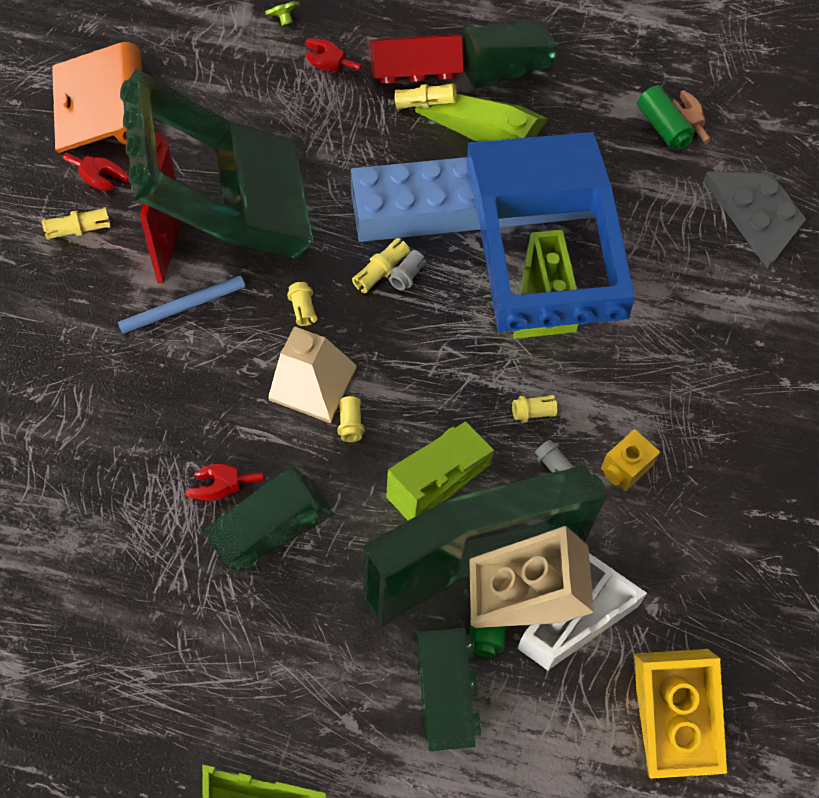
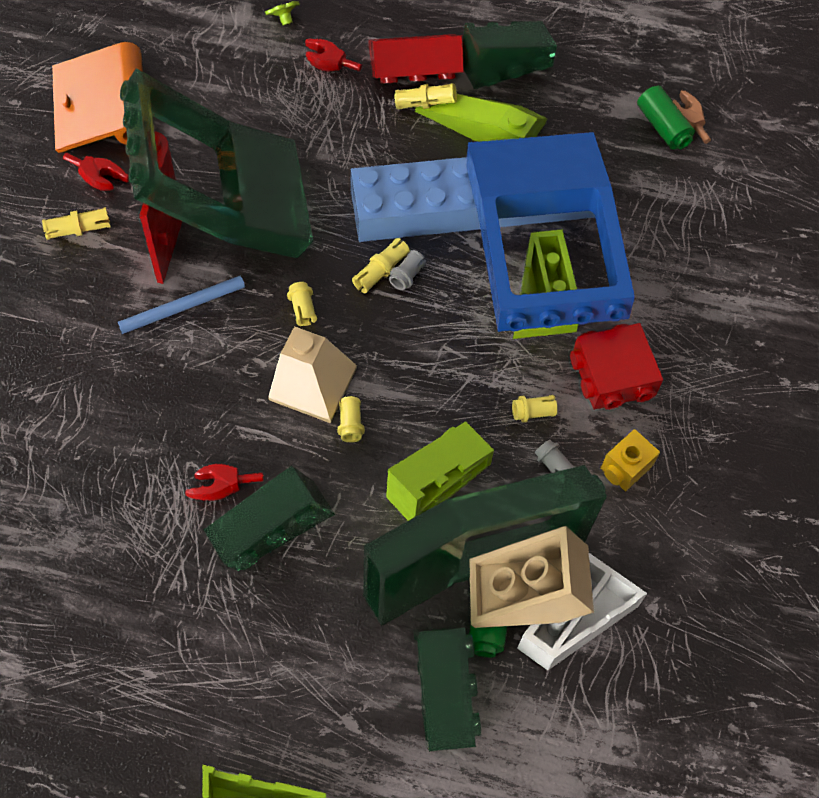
yellow slope [634,649,727,779] -> none
dark grey wing [703,171,806,269] -> none
none -> red brick [570,323,663,410]

